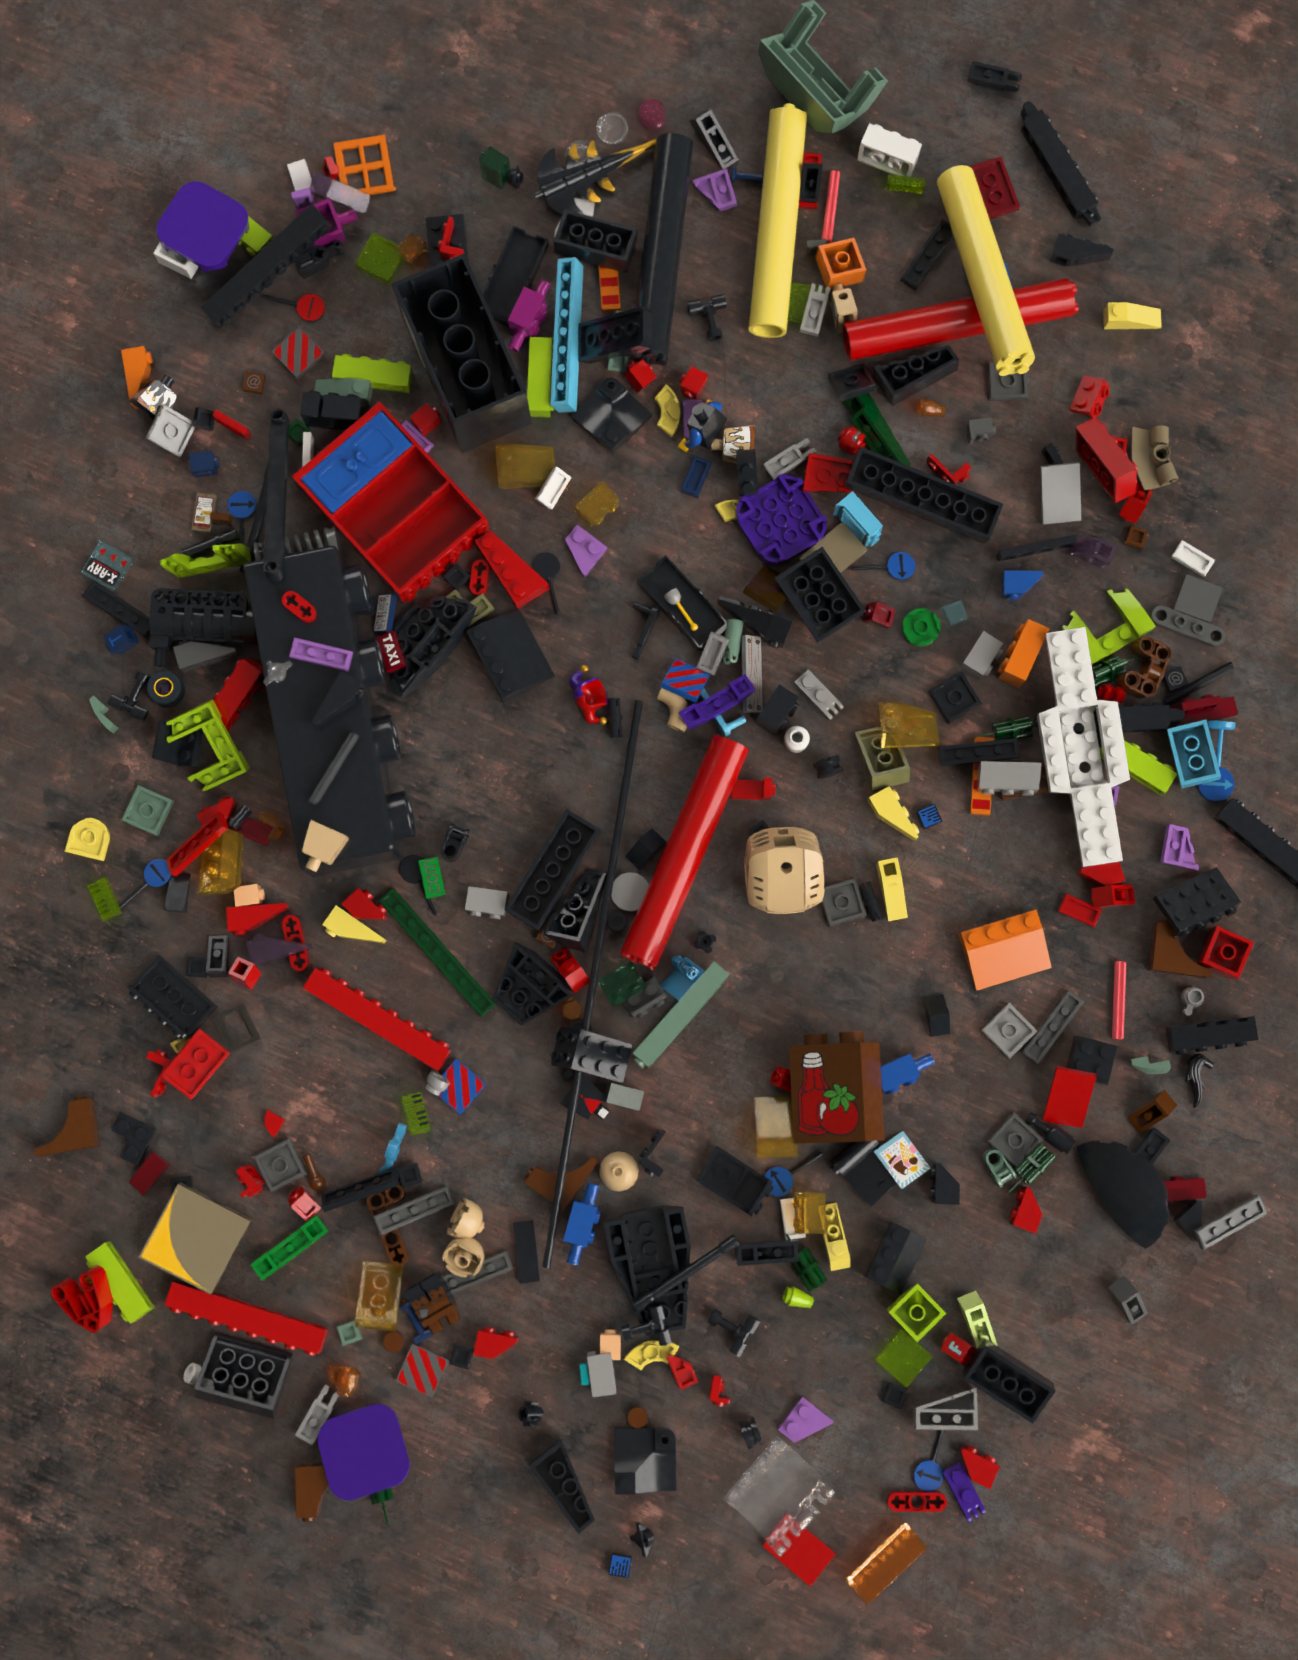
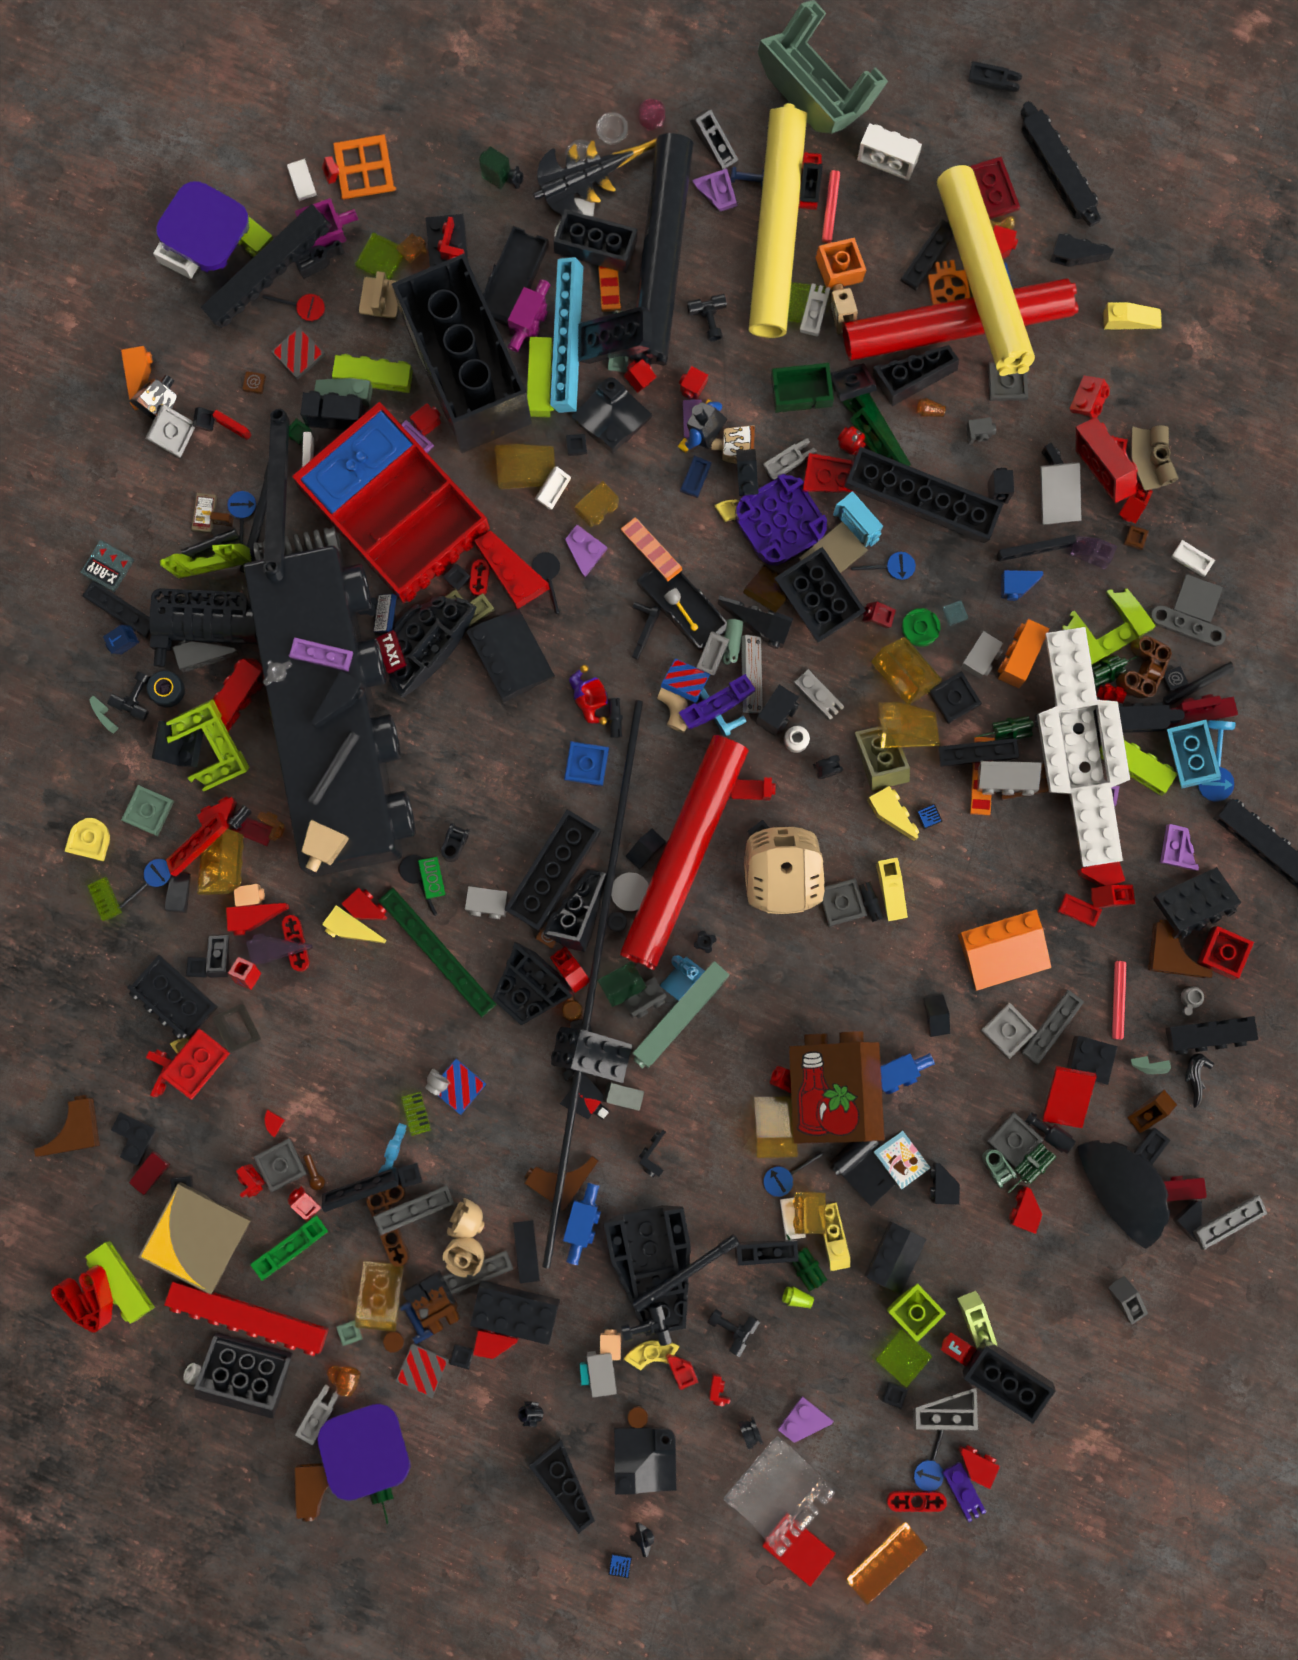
dark blue brick [189,450,220,478] -> none
red beam [282,591,317,623] -> none
medium lavender tile [291,188,315,210] -> none
red brick [303,967,452,1071] -> none
slope [310,172,371,214] -> none
tan cylinder [599,1151,639,1192] -> none
light yellow tile [654,384,680,438] -> none
black bracket [696,1146,774,1216] -> none
dark grey tile [806,239,826,255] -> none
clear neon green tile [886,175,926,194] -> none
red bracket [926,454,972,485] -> none
none -> tan bracket [359,271,398,319]
none -> black brick [470,1280,560,1345]
none -> blue tile [564,741,609,786]
none -> black plate [566,434,587,456]
none -> tile [621,517,683,581]
none -> dark green piece [771,363,834,413]
none -> clear yellow slope [871,637,942,705]
none -> orange piece [927,260,970,305]
none -> black brick [988,468,1014,504]
none -> clear yellow arm [990,216,1016,229]
none -> red slope [993,225,1018,259]

